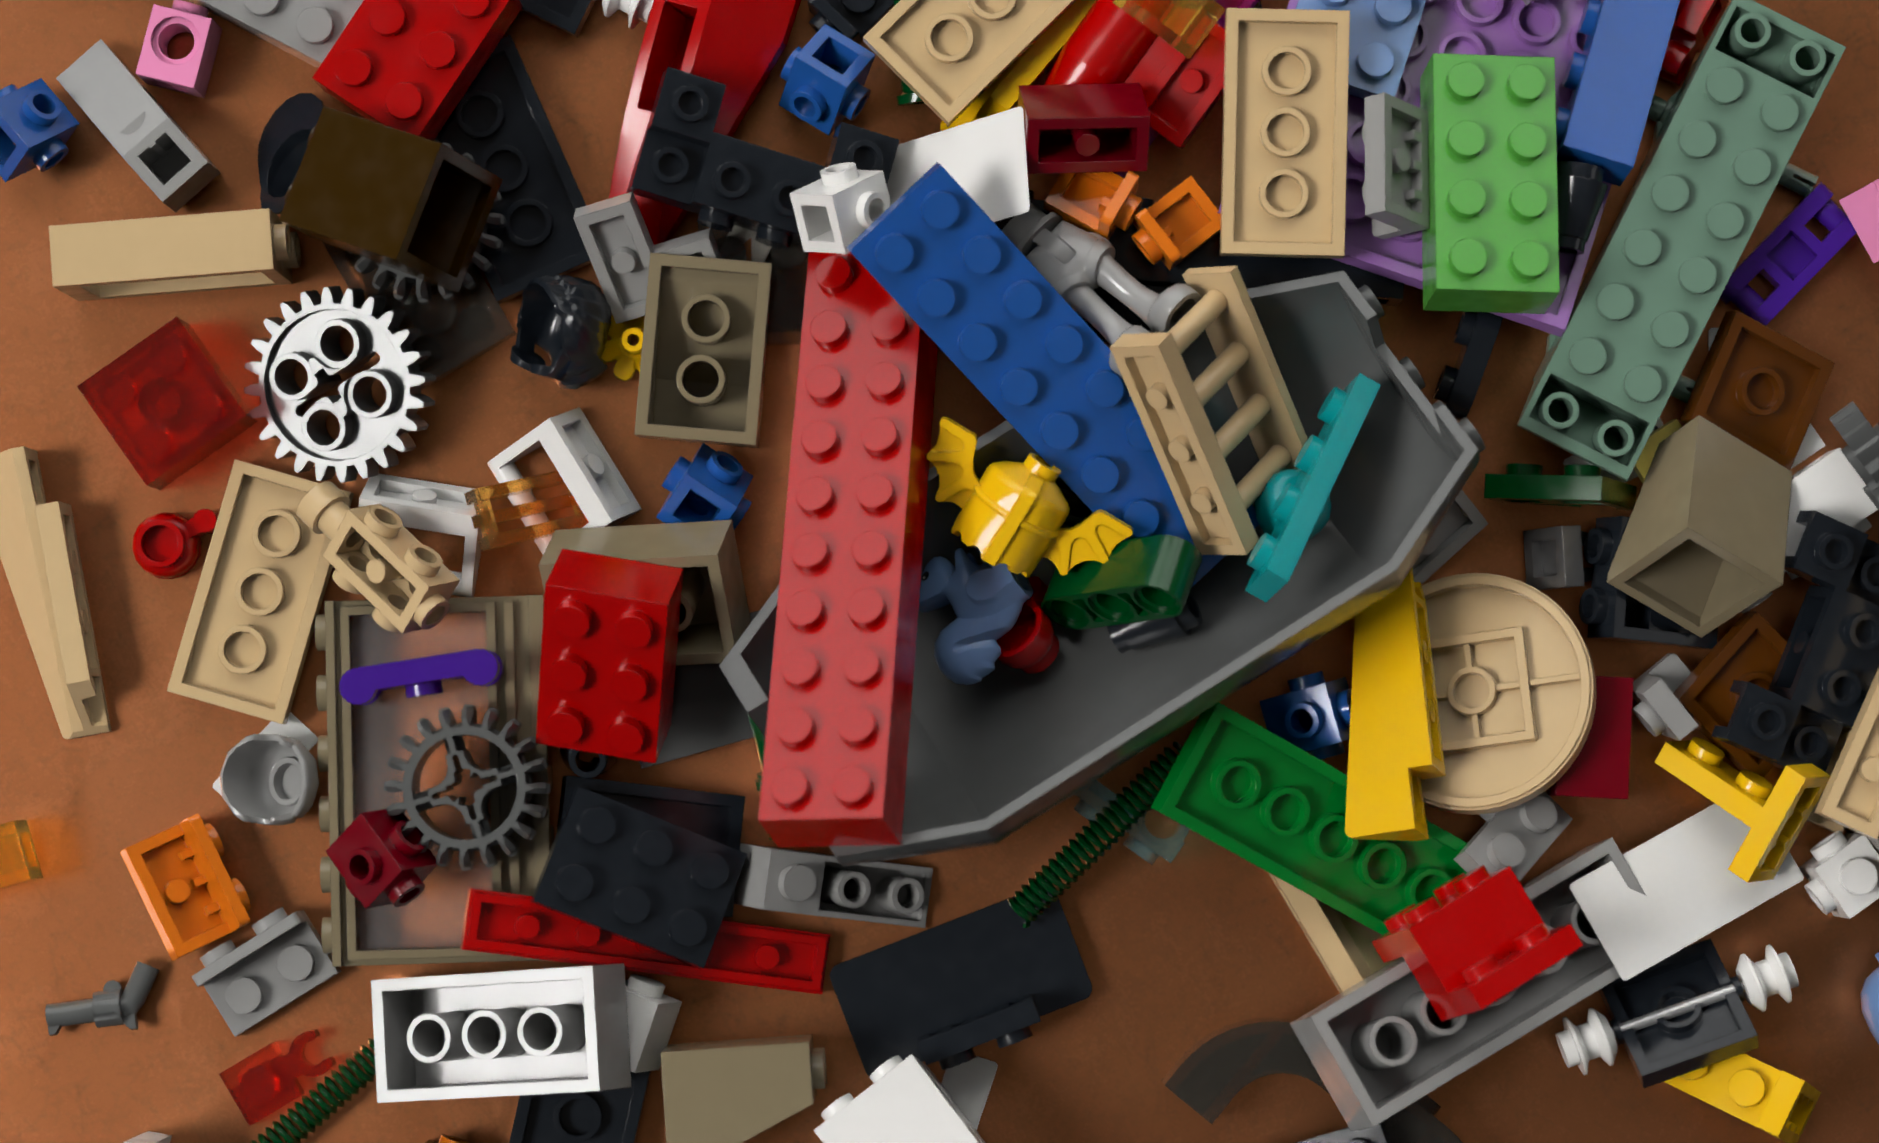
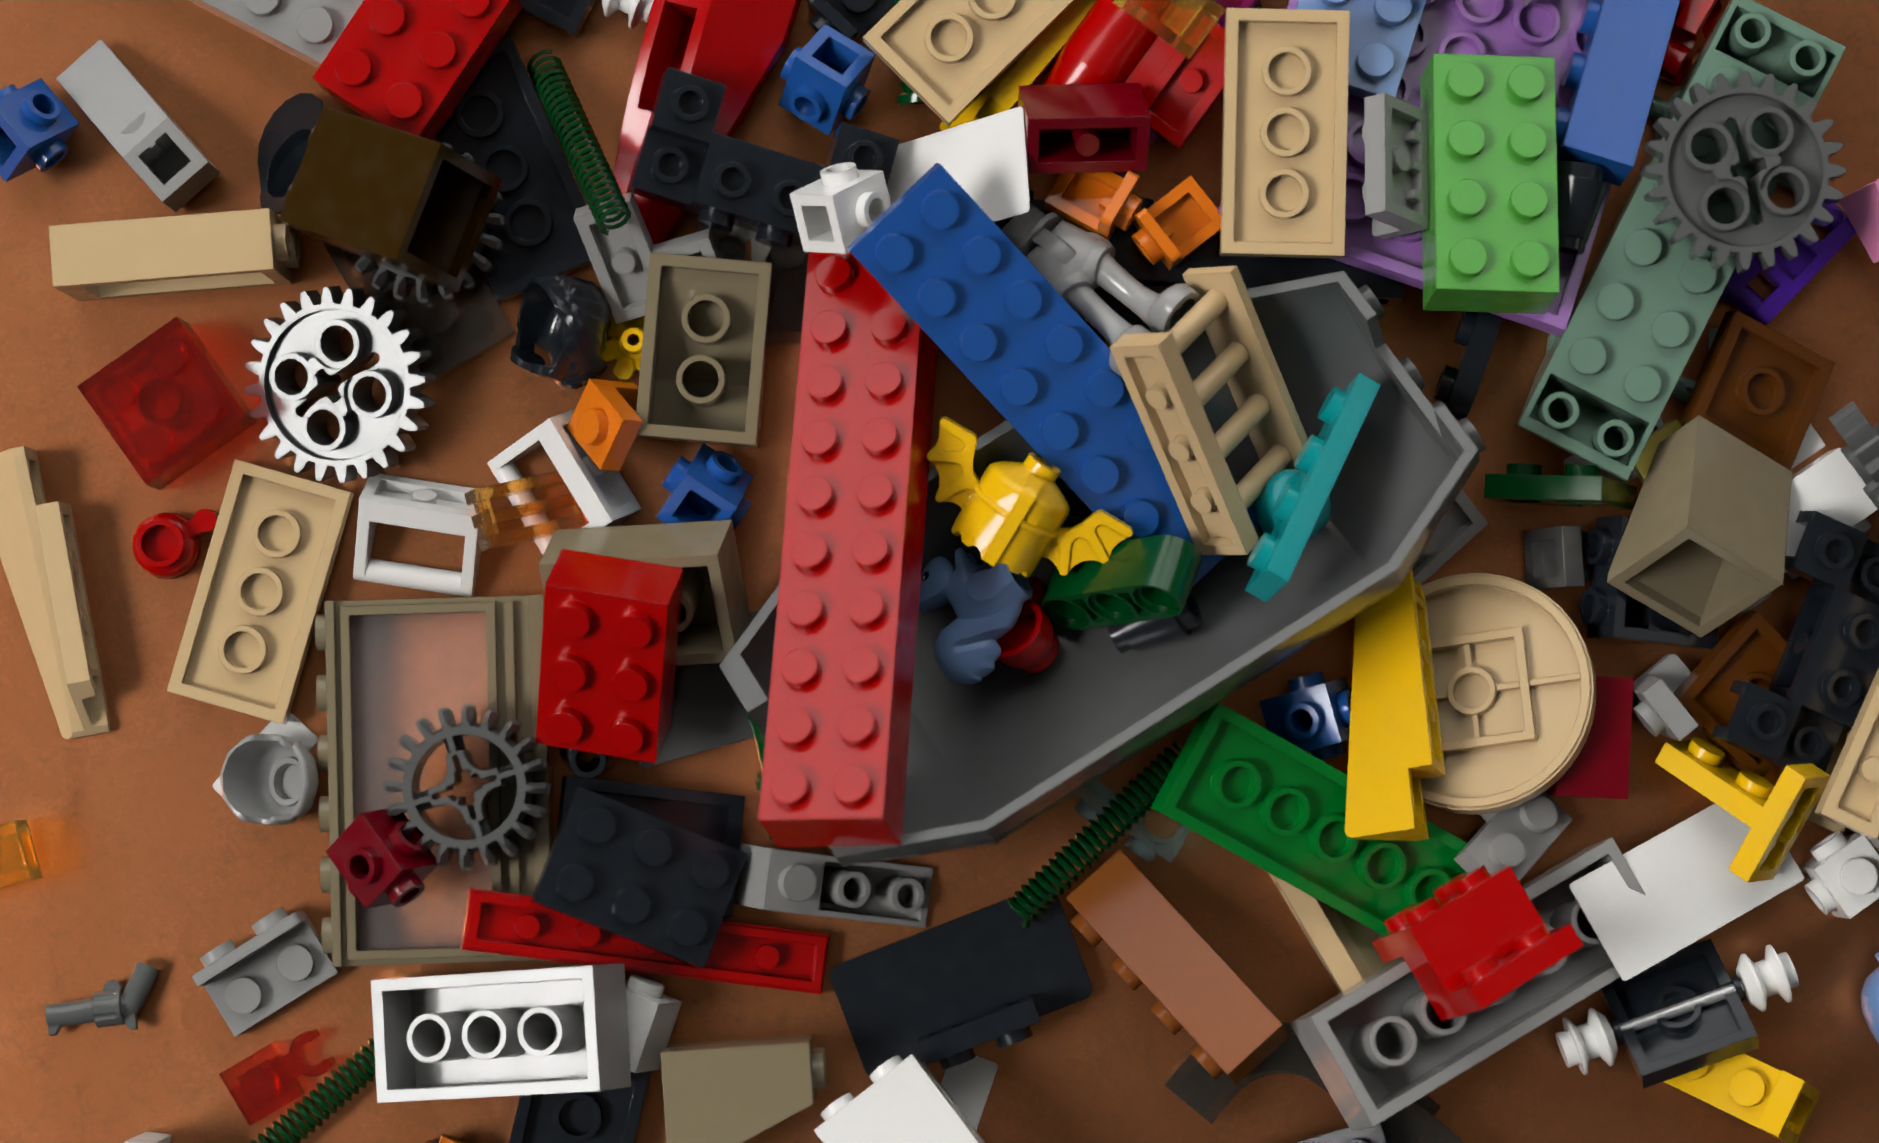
orange bracket [120,813,251,962] -> none
bright pink brick [135,0,222,98] -> none
tan brick [297,481,460,634] -> none
dark purple plate [339,649,504,706] -> none
none -> dark green piece [527,49,631,235]
none -> orange bracket [566,378,643,471]
none -> dark orange brick [1066,849,1291,1085]
none -> dark grey gear [1641,70,1846,273]

